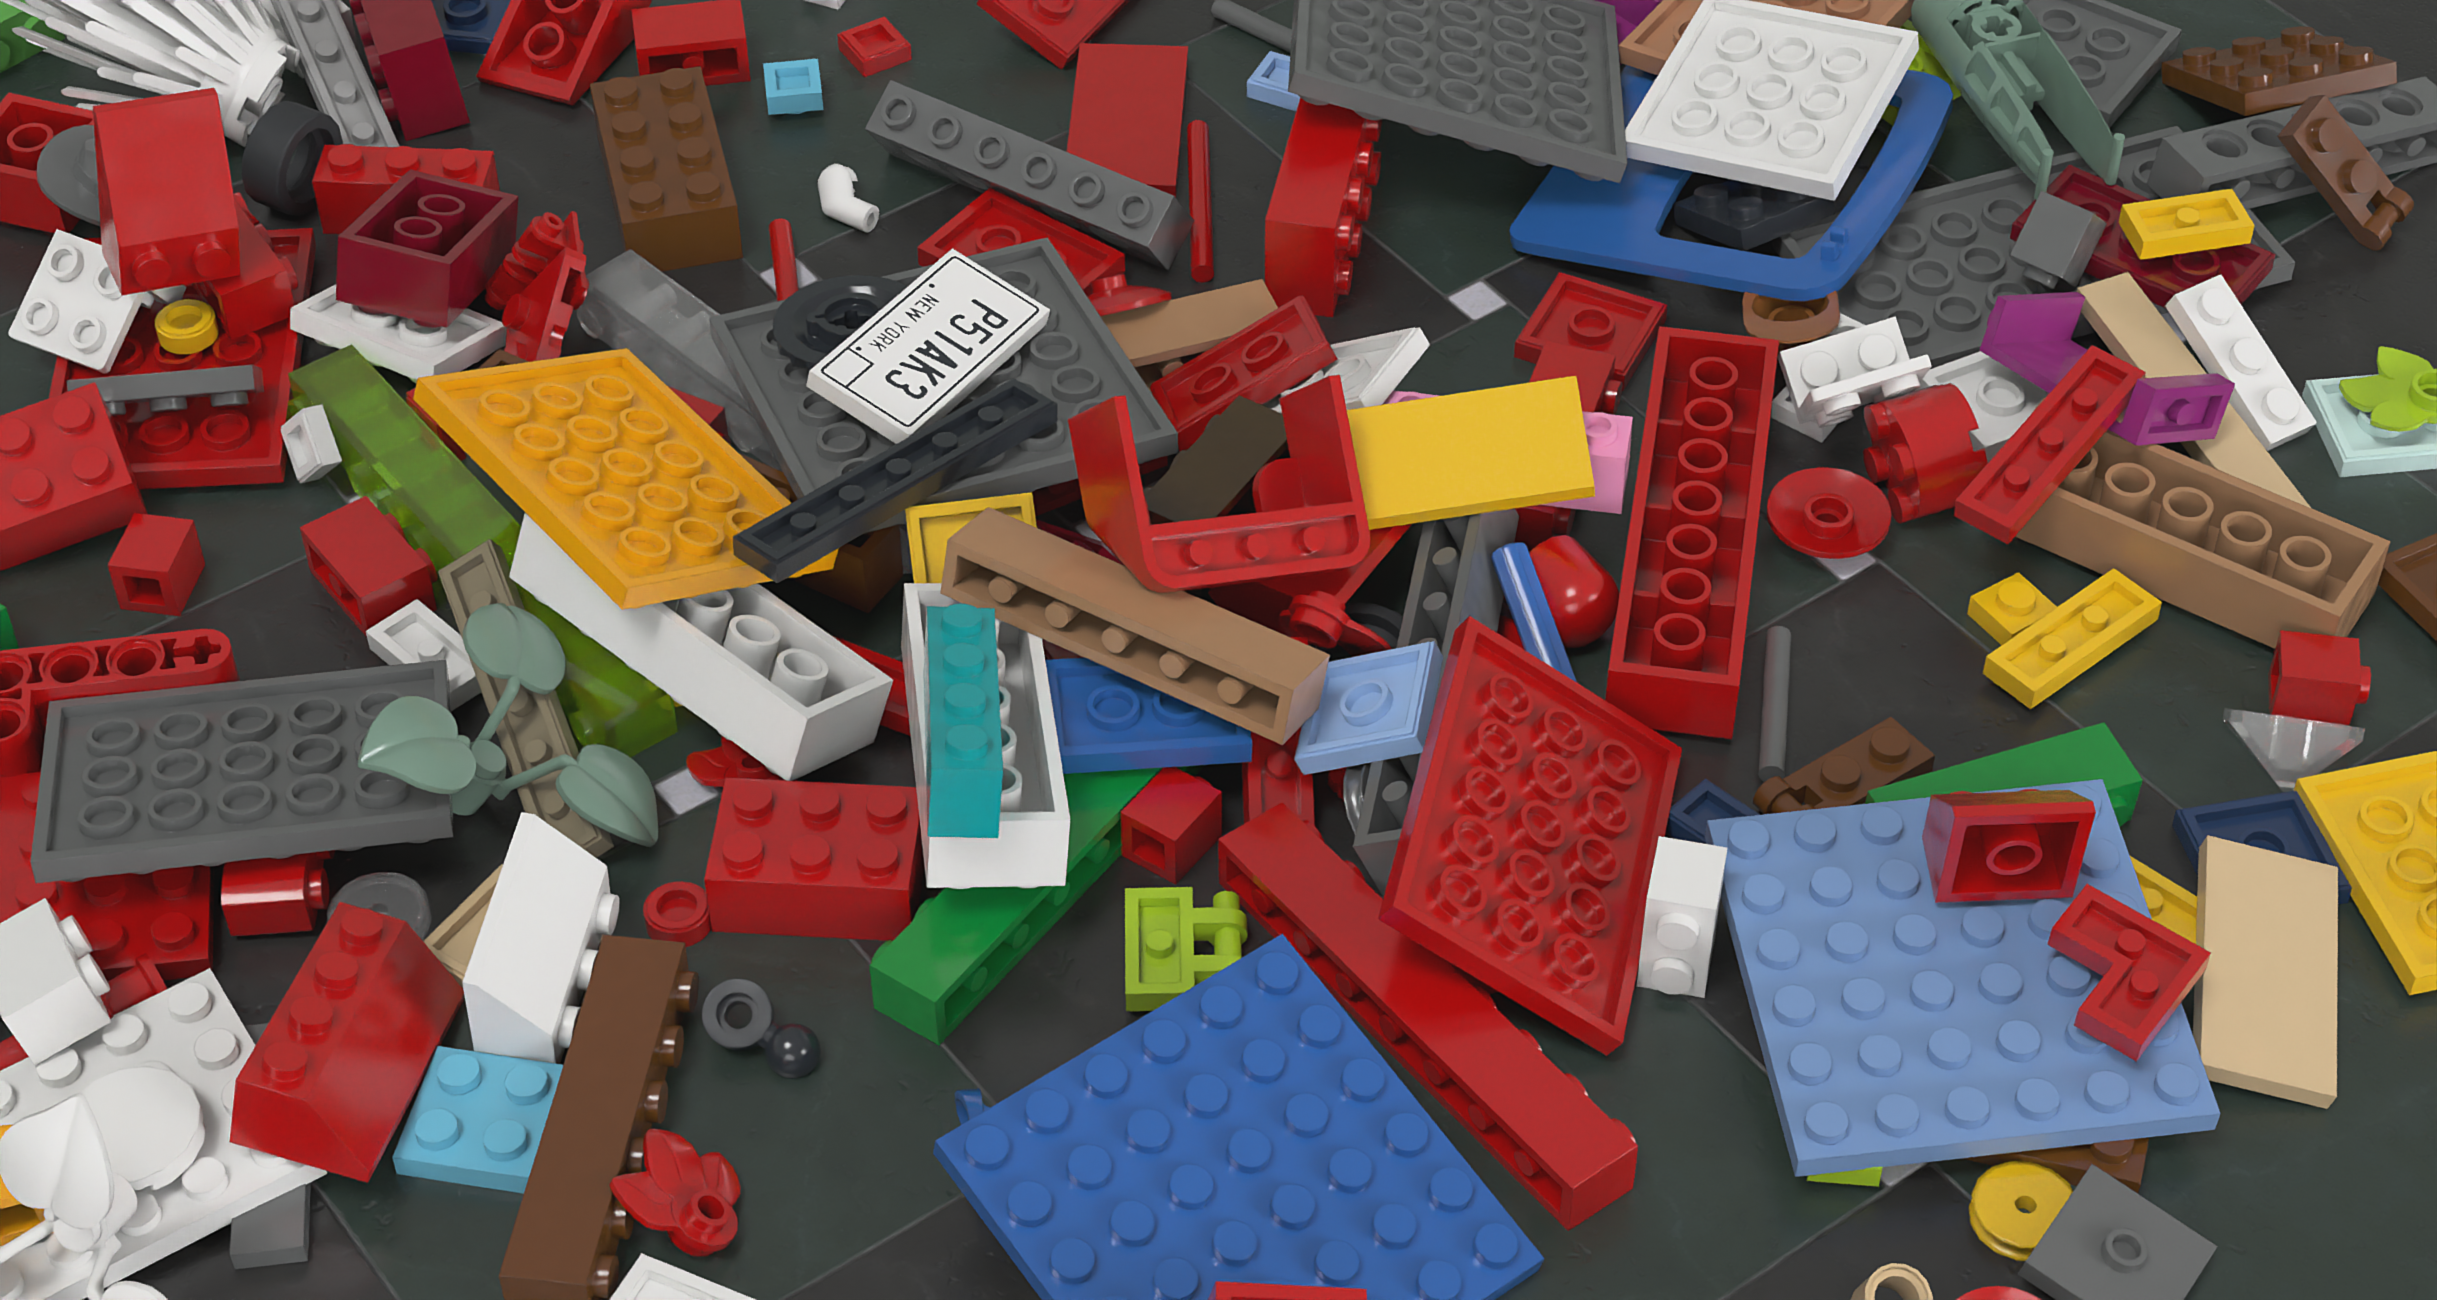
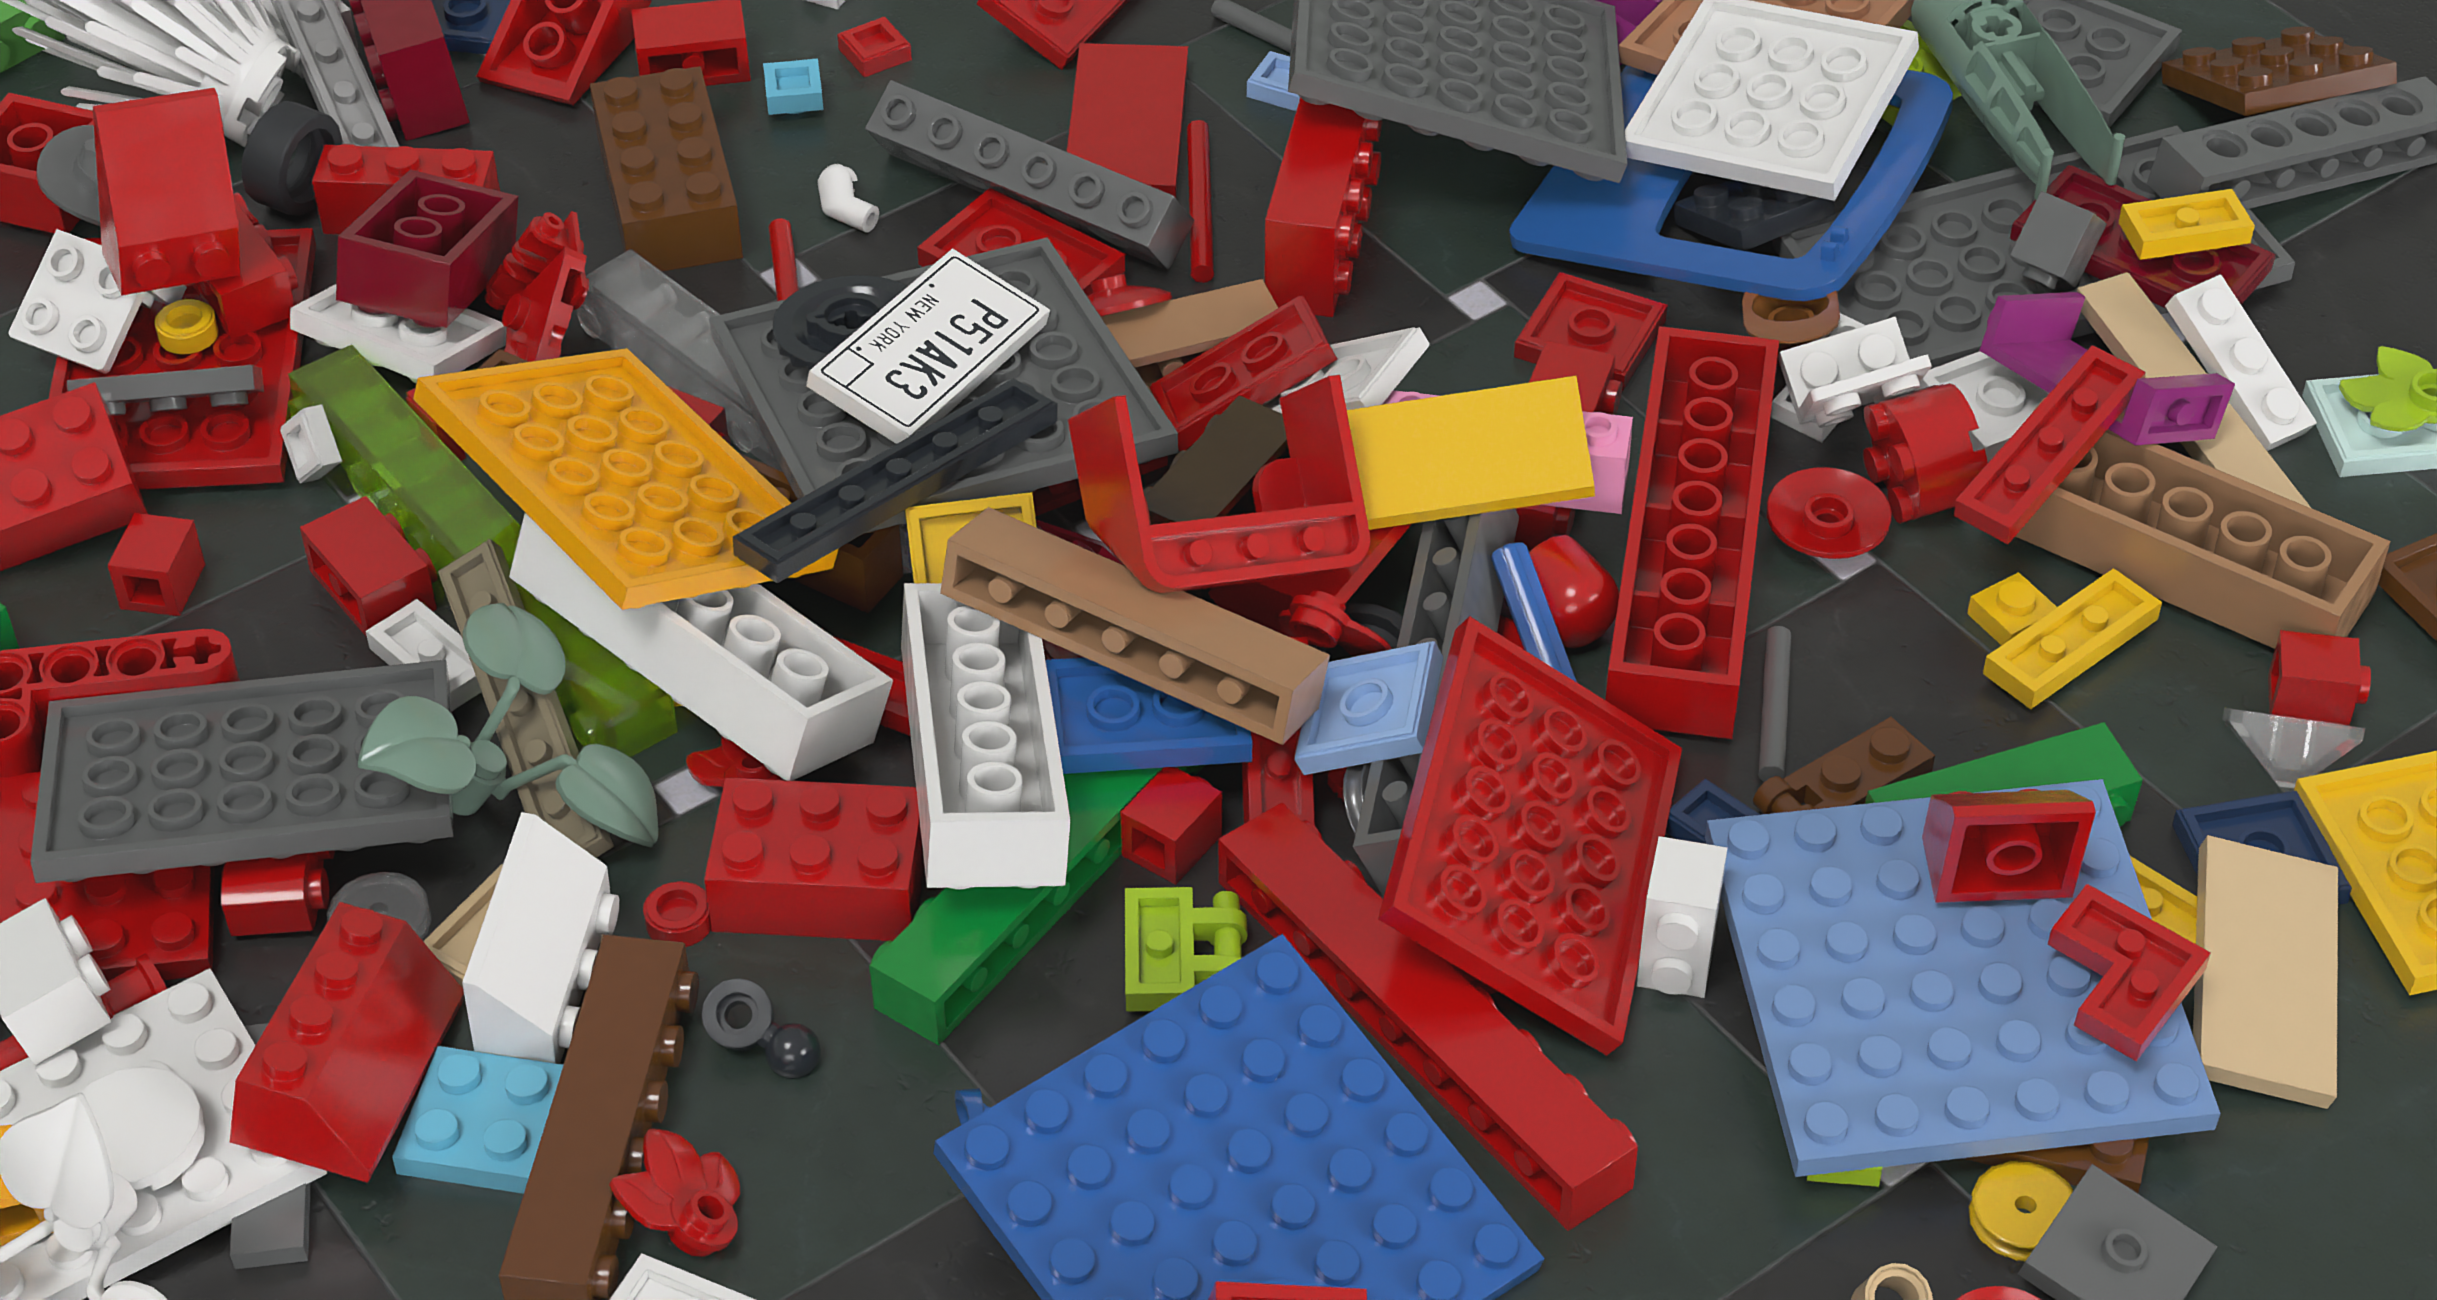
teal brick [923,604,1003,838] -> none
reddish brown plate [2277,95,2414,251] -> none

